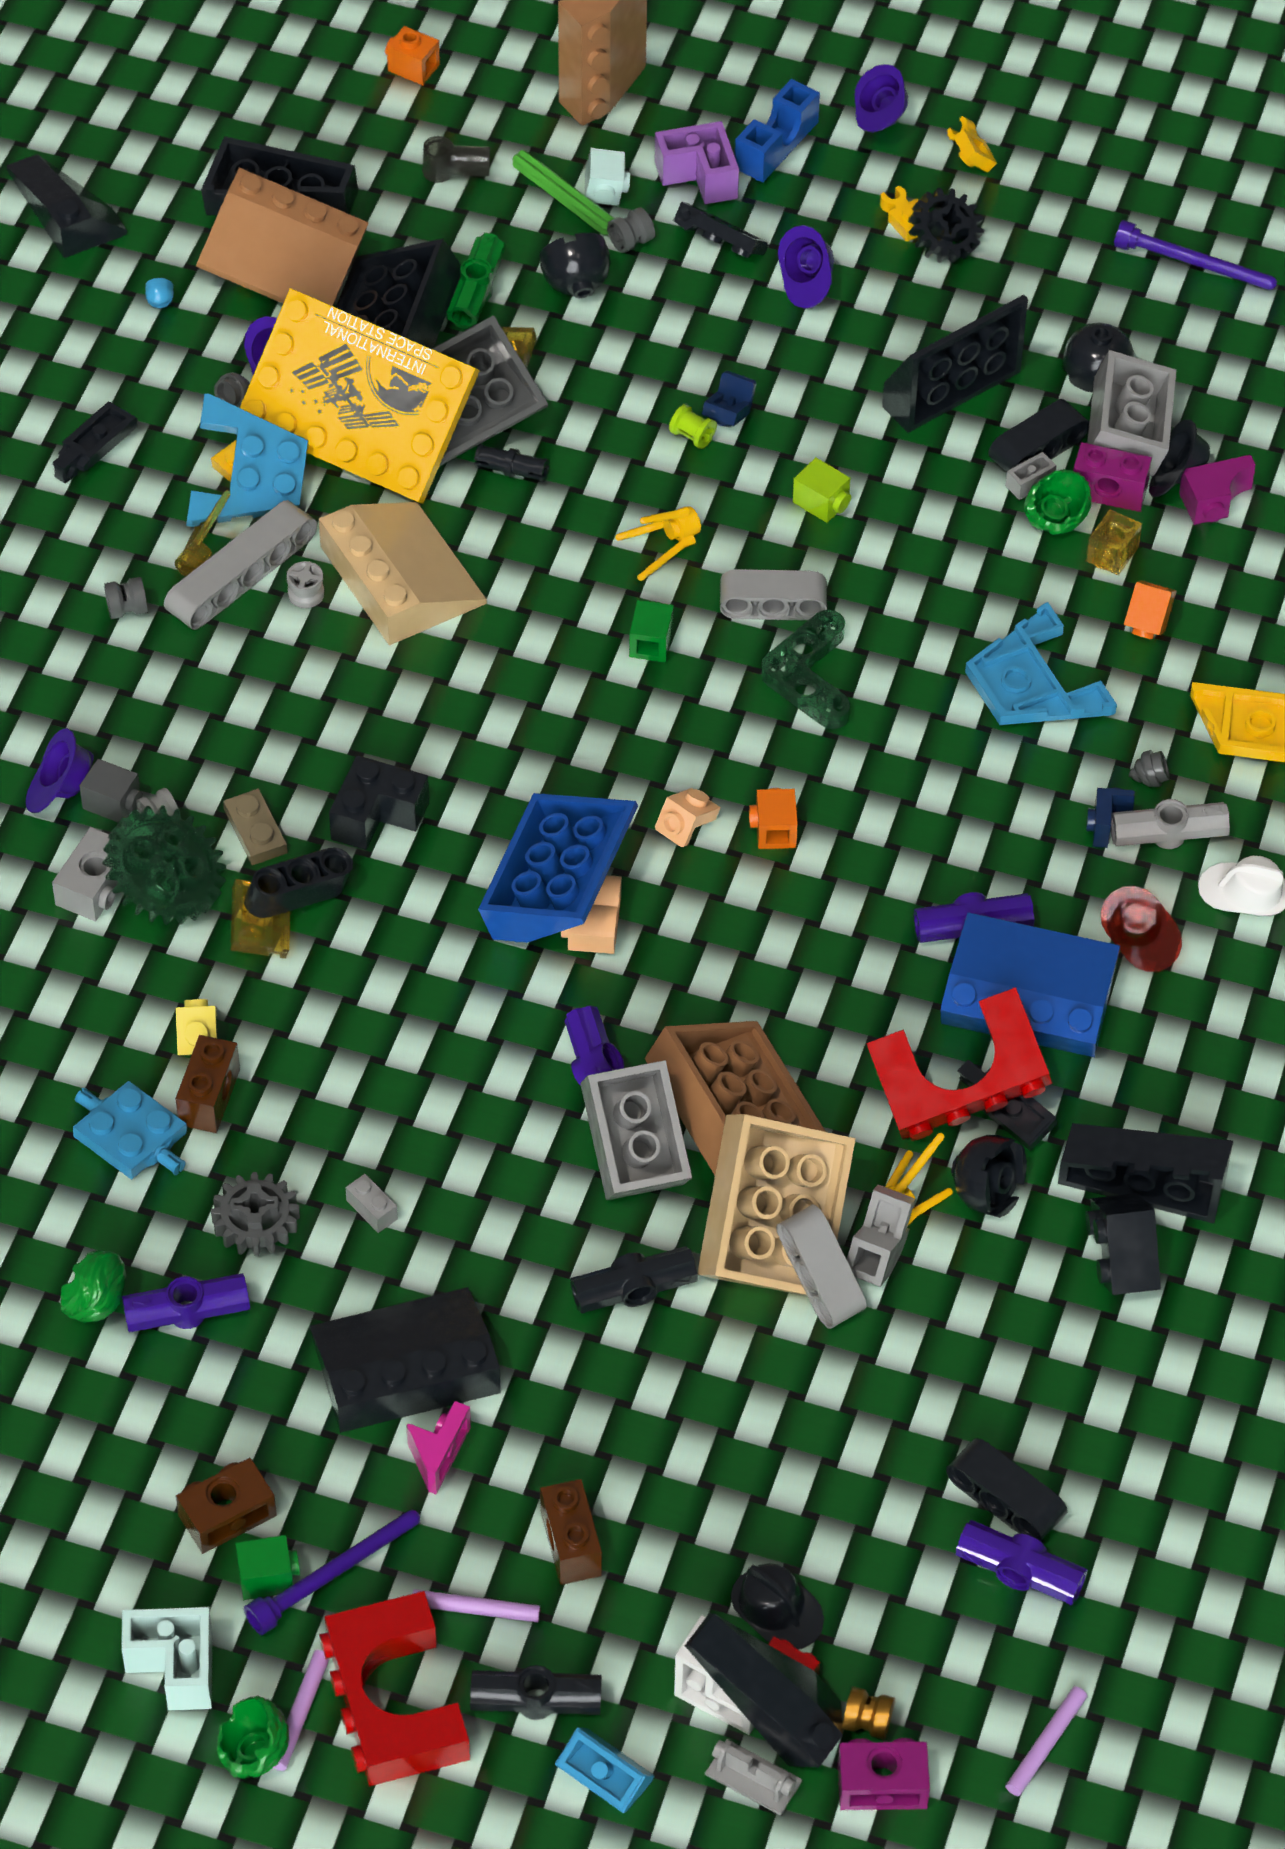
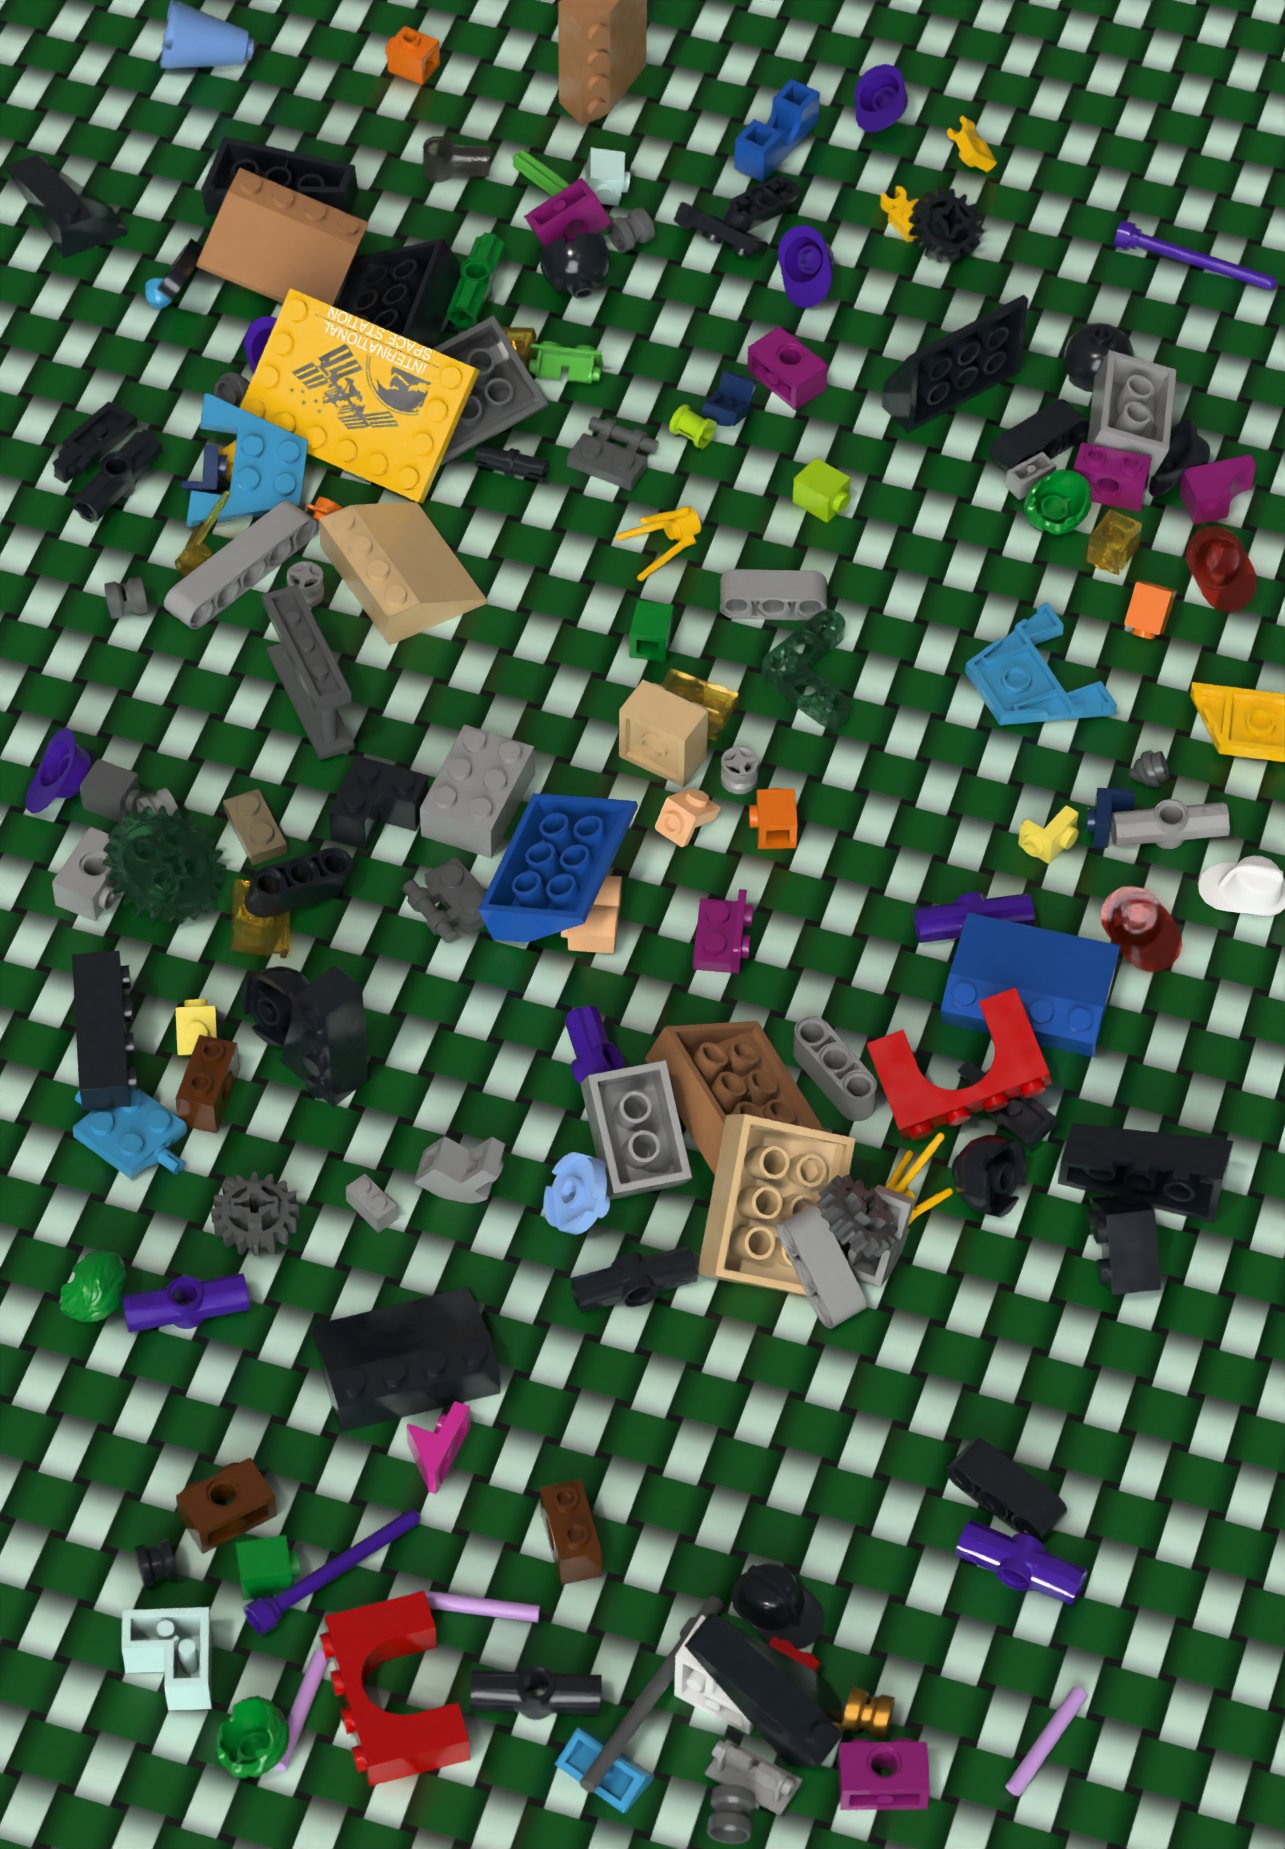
medium lavender brick [654,121,739,204] -> none
none -> black piece [72,429,163,523]
none -> black wedge [72,951,137,1111]
none -> black wheel [135,1538,178,1588]
none -> black beam [157,238,204,300]
none -> medium blue cone [160,0,254,69]
none -> dark blue bracket [181,445,229,494]
none -> black cylinder [241,966,311,1047]
none -> dark grey fence [262,584,355,760]
none -> black wedge [280,965,368,1108]
none -> orange plate [306,497,343,523]
none -> dark grey plate [402,857,486,943]
none -> light grey brick [414,1136,505,1203]
none -> light grey brick [420,724,535,859]
none -> magenta brick [524,178,612,248]
none -> bright green hinge [529,341,604,384]
none -> light blue plate [544,1152,610,1235]
none -> dark grey plate [567,416,659,491]
none -> dark grey bar [579,1596,723,1793]
none -> tan container [619,680,708,788]
none -> clear yellow plate [660,668,739,741]
none -> magenta bracket [693,889,754,974]
none -> dark grey wheel [707,1784,755,1844]
none -> light grey wheel [721,746,759,794]
none -> black beam [723,176,800,232]
none -> magenta brick [747,326,828,411]
none -> light grey beam [793,1016,877,1121]
none -> dark grey gear [817,1174,898,1258]
none -> light yellow bracket [1018,805,1079,864]
none -> clear red piece [1186,526,1257,612]

